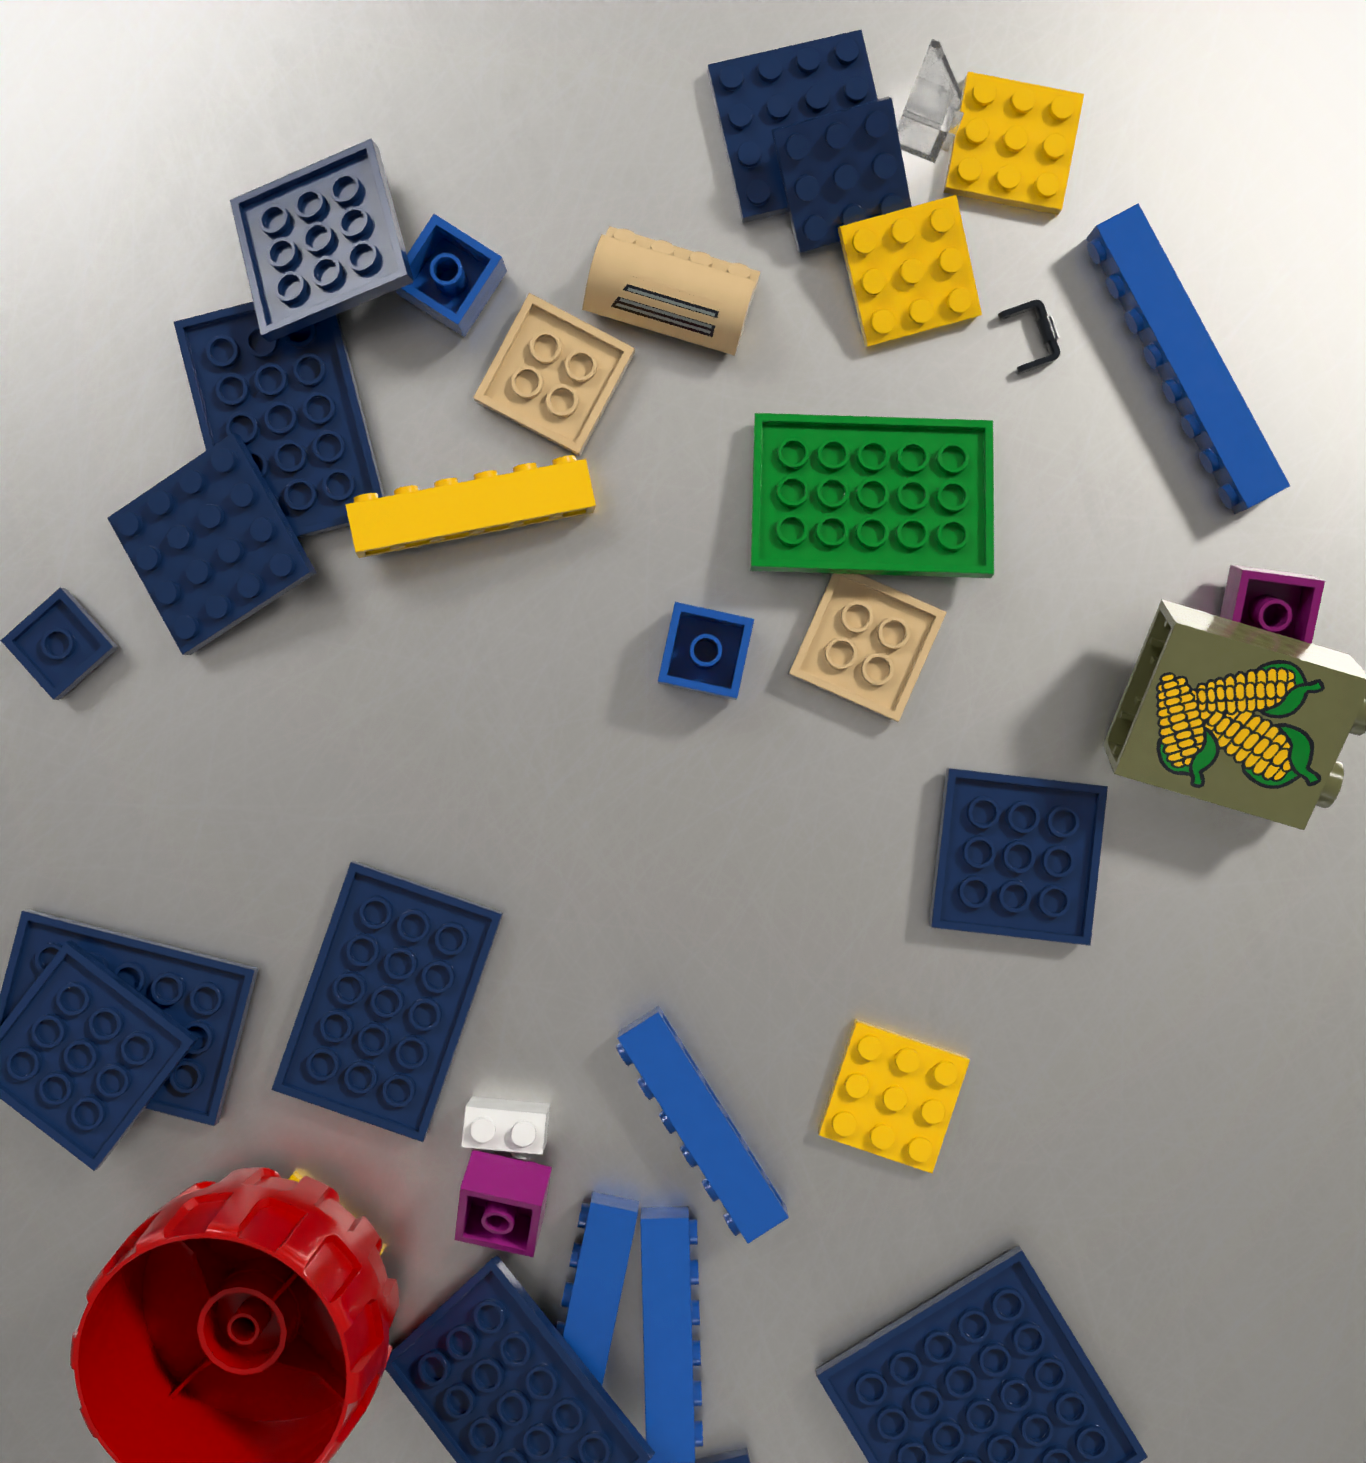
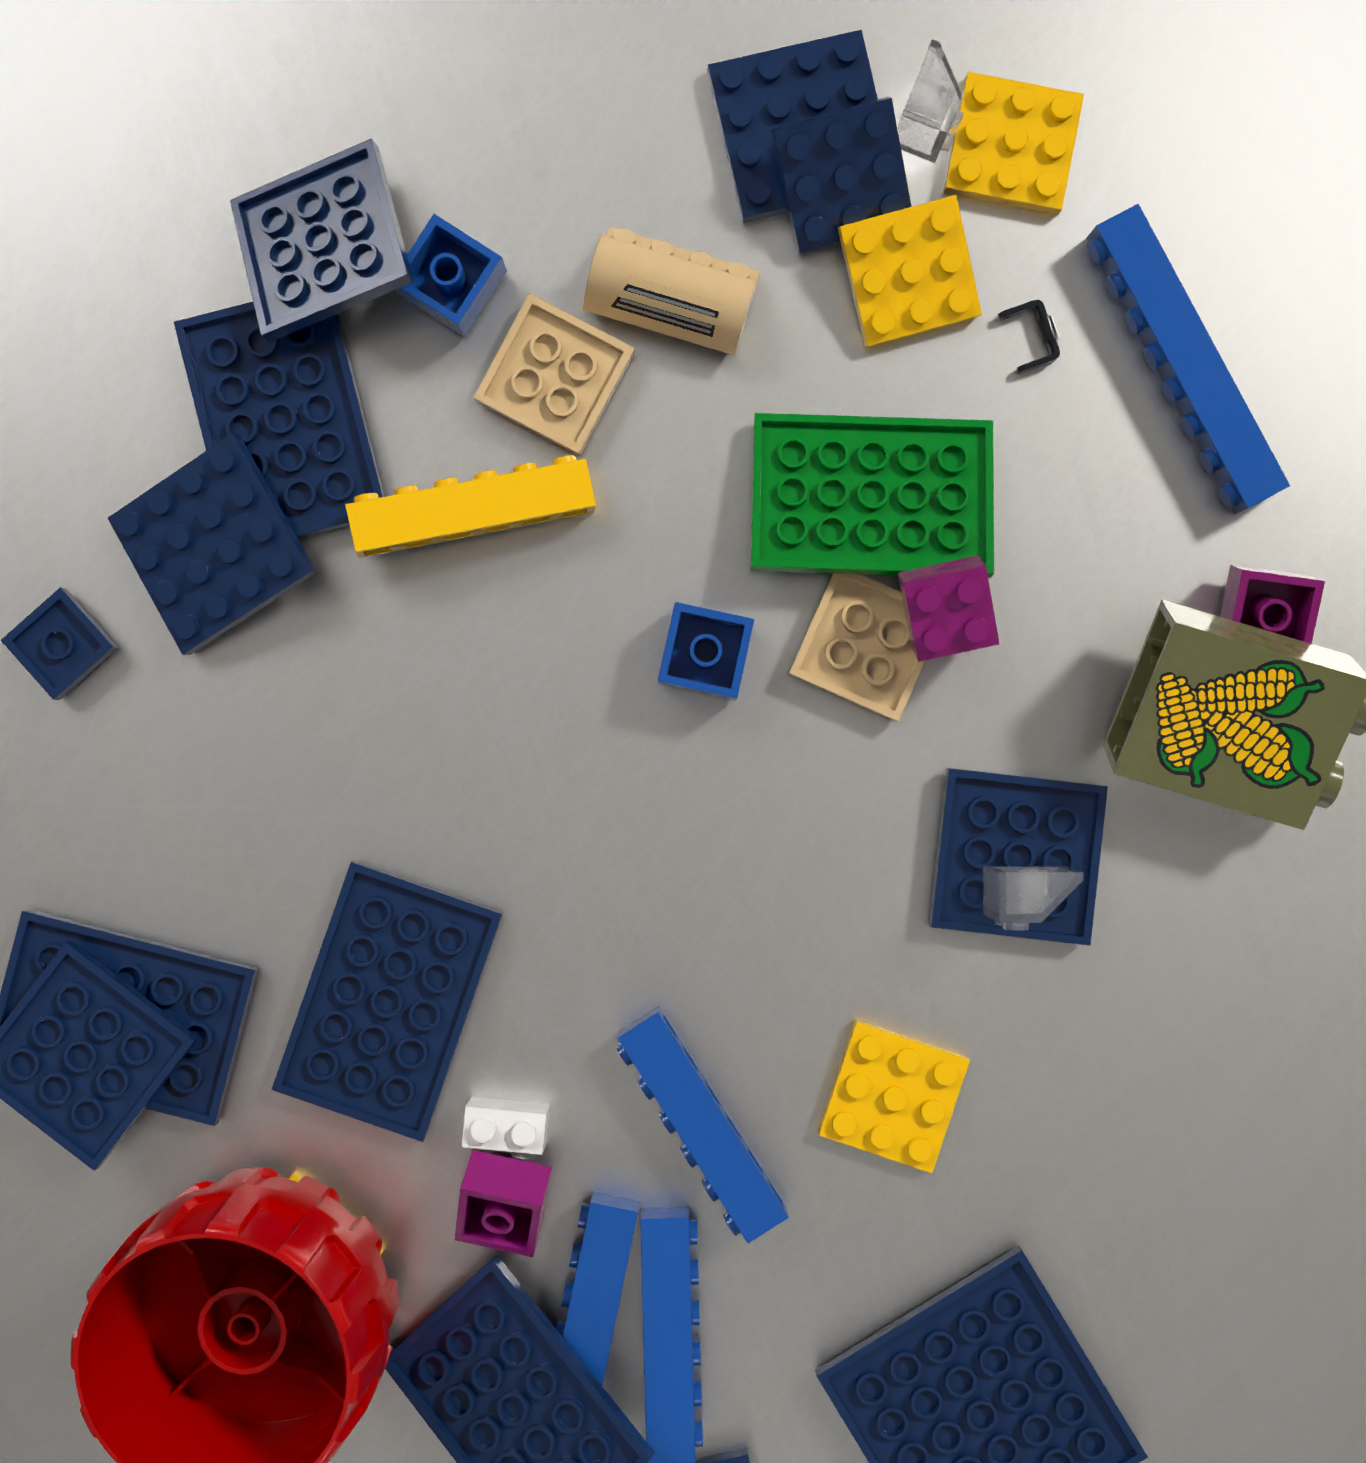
none -> magenta brick [898,555,1000,662]
none -> clear slope [983,866,1083,930]

